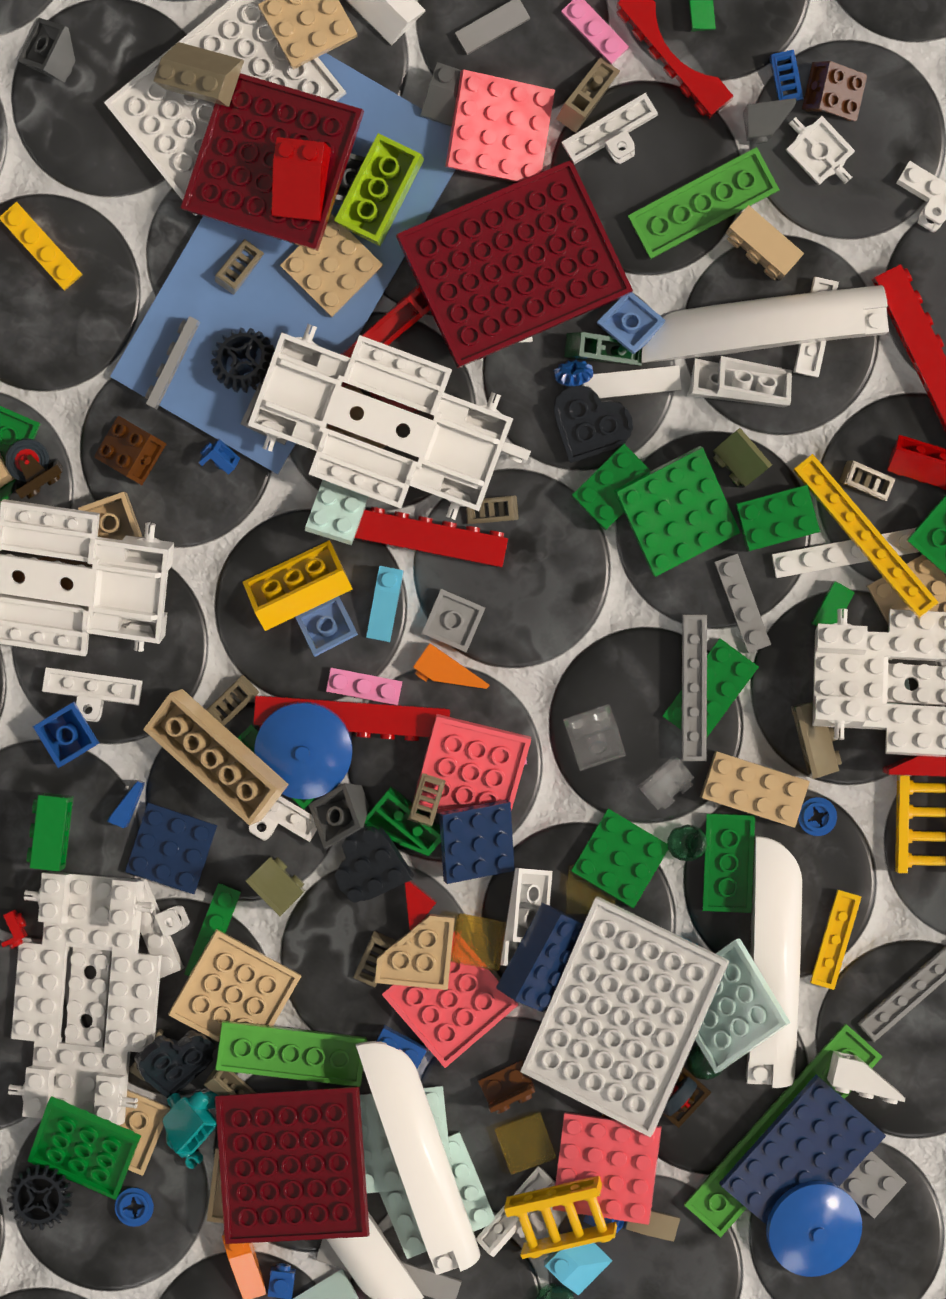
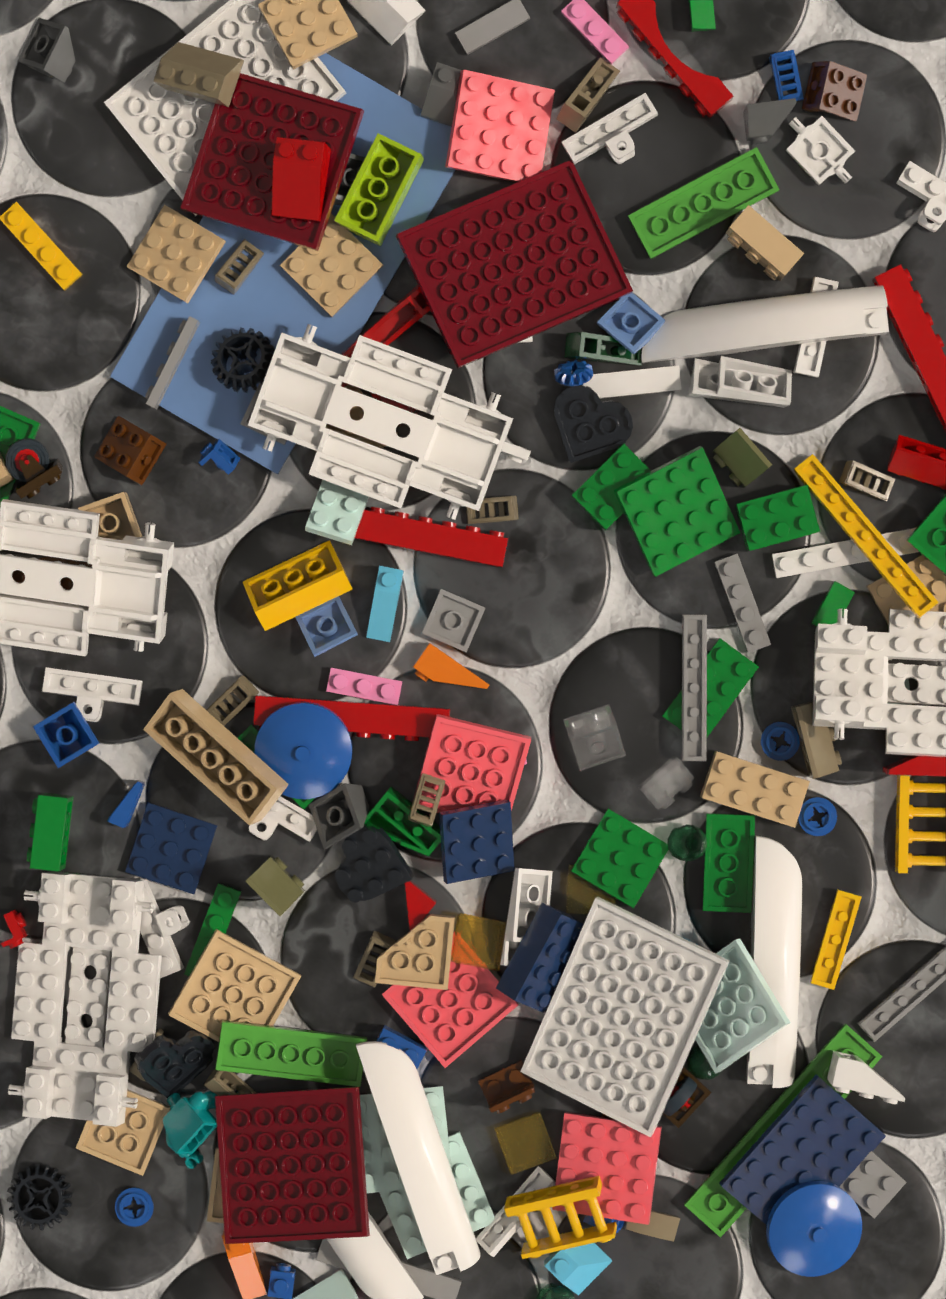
green plate [28,1096,142,1200] -> none
none -> tan plate [127,205,226,304]
none -> blue gear [761,722,800,761]

